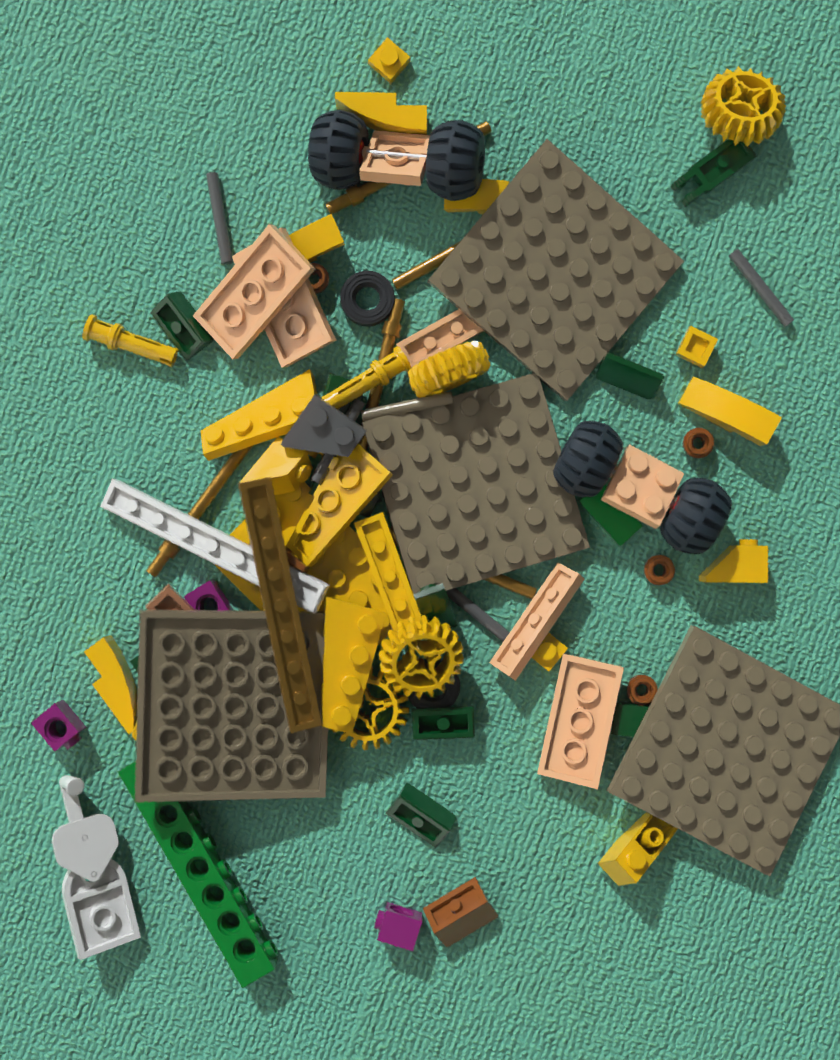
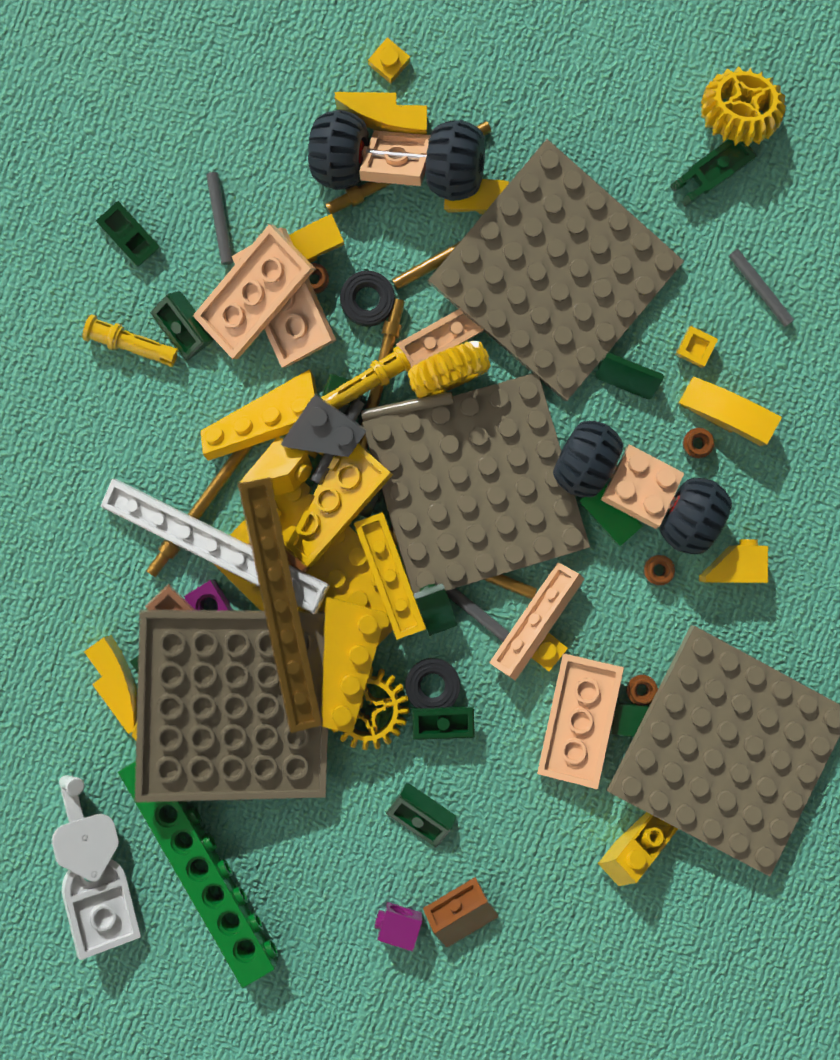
magenta brick [31,699,87,752] -> none
yellow gear [379,615,464,699] -> none
none -> dark green slope [96,201,160,267]

